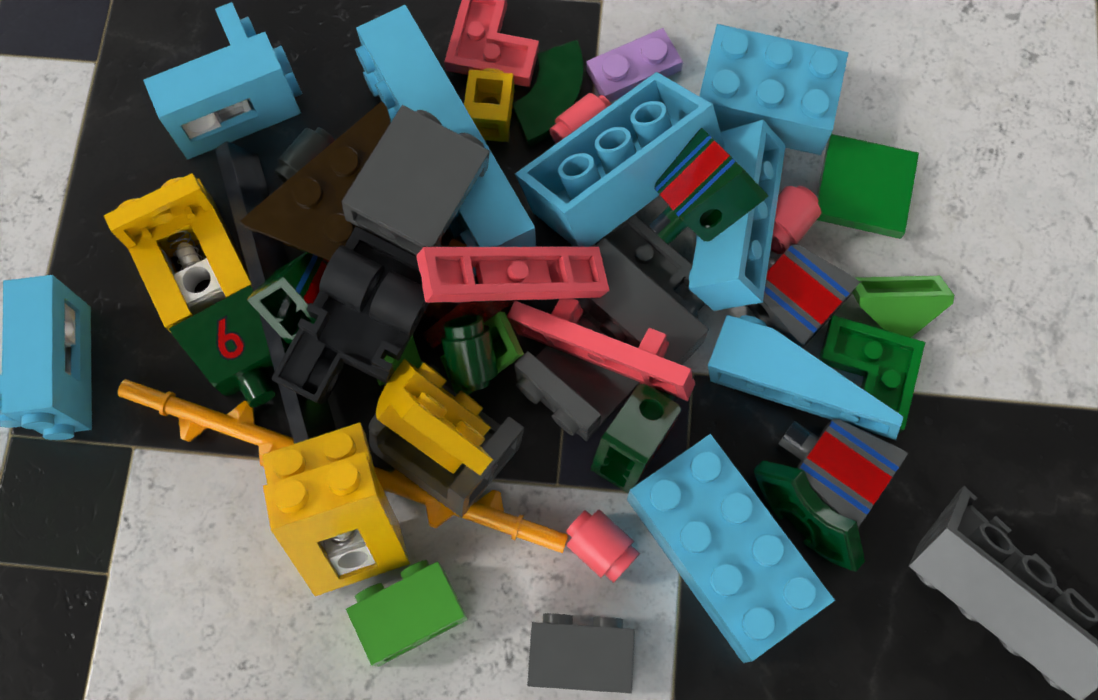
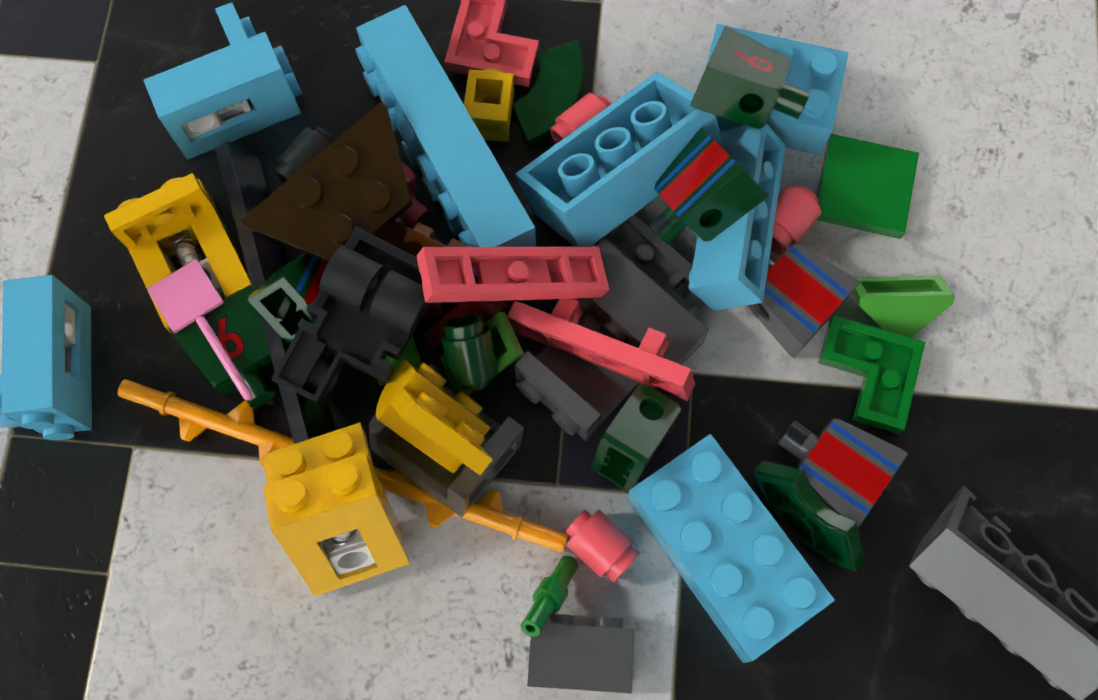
dark grey panel [342,105,490,256] -> none
bright green brick [346,560,468,667] -> none
lavender plate [586,28,683,102] -> none
medium azure slope [708,315,903,440] -> none
none -> bright pink piece [147,259,253,401]
none -> green bar [521,556,578,637]
none -> dark green torso [690,26,810,129]

